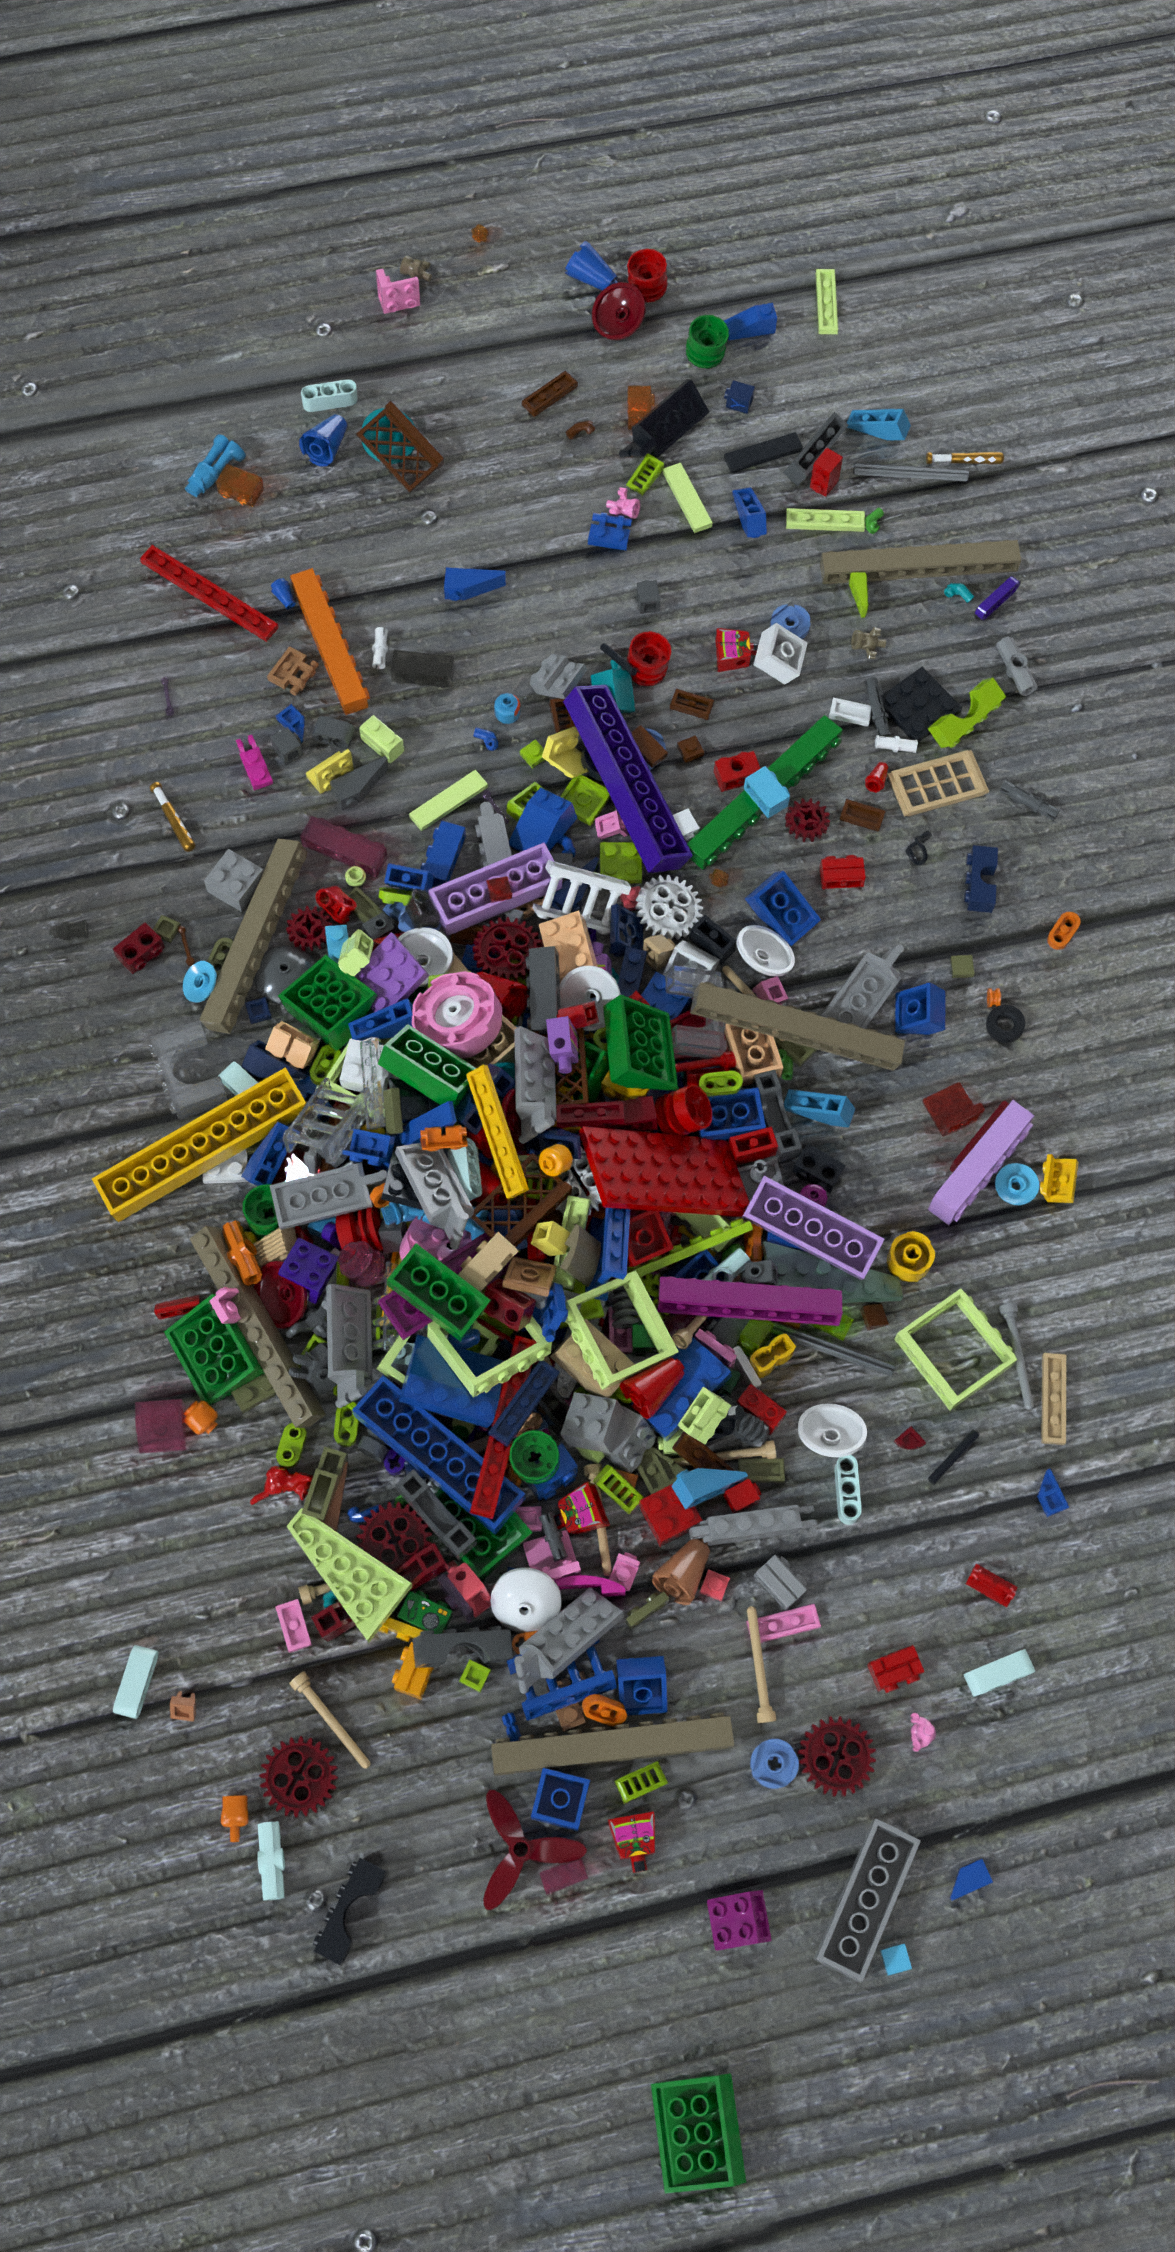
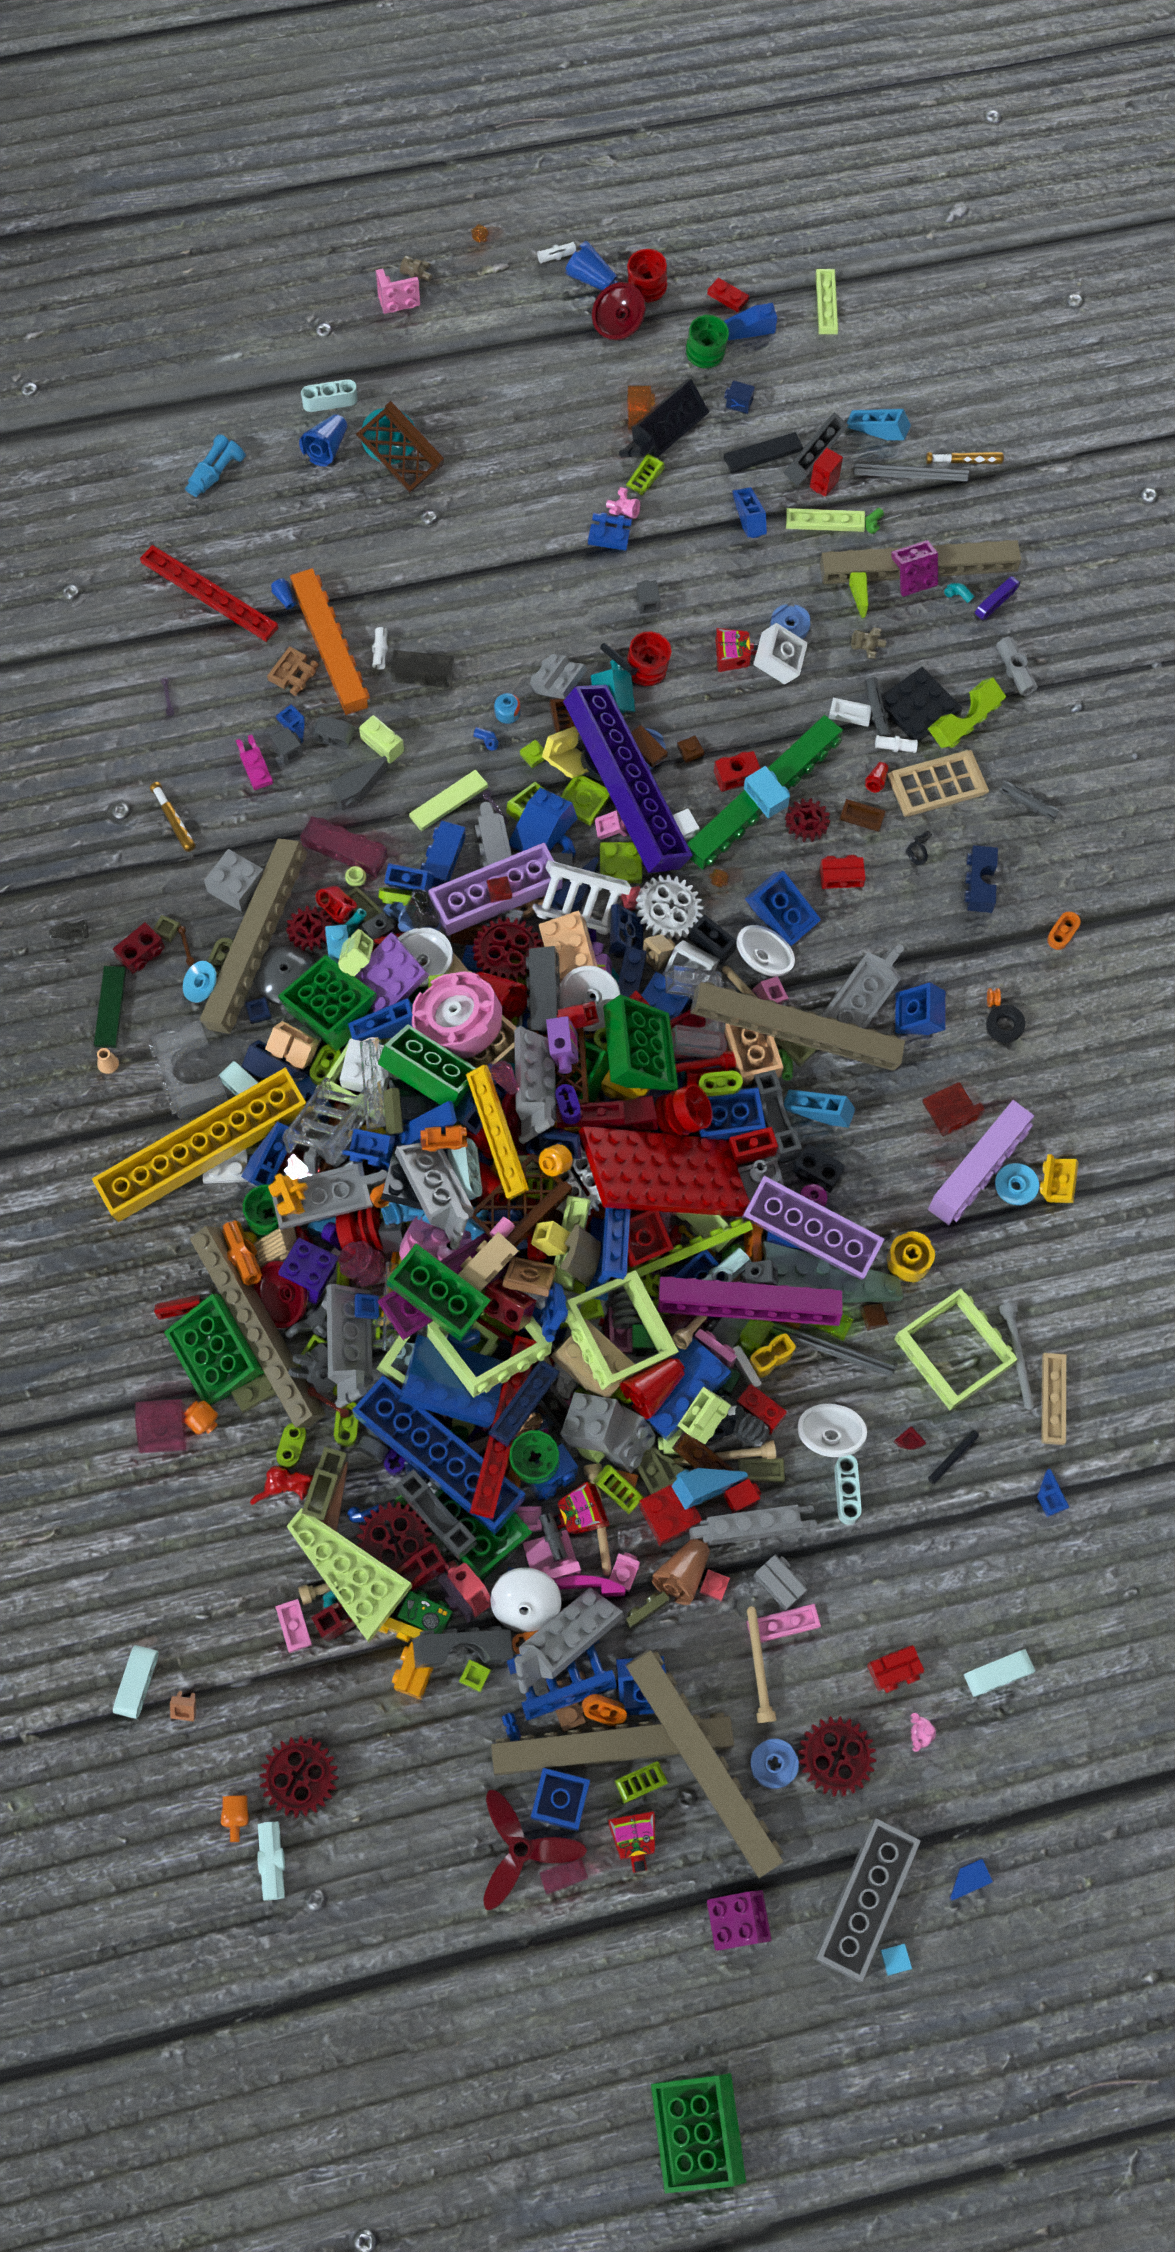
bright pink bracket [210,1287,241,1324] -> none
clear orange brick [216,464,264,507] -> none
tan piece [289,1671,370,1769] -> none
light yellow bracket [306,749,354,794] -> none
black arch [312,1858,388,1966] -> none
blue slope [444,567,506,601] -> none
reddish brown tile [522,371,578,417] -> none
reddish brown arm [566,420,595,439] -> none
yellowish green tile [663,463,713,533] -> none
reddish brown tile [670,689,715,720] -> none
olive tile [950,955,974,978] -> none
dark red tile [950,1101,1009,1172] -> none
red hinge [965,1564,1018,1608] -> none
none -> dark green tile [94,966,126,1048]
none -> light nougat cone [97,1048,119,1074]
none -> light orange hips [268,1173,308,1216]
none -> clear red hinge [307,1387,349,1418]
none -> teal arm [344,908,367,938]
none -> blue tile [355,1293,379,1319]
none -> bright pink hinge [490,1217,515,1238]
none -> clear pink cone [491,1061,519,1095]
none -> white pin [537,242,576,264]
none -> dark purple beam [555,1084,581,1124]
none -> dark tan brick [625,1649,784,1878]
none -> red plate [707,277,749,312]
none -> magenta bracket [891,540,938,597]

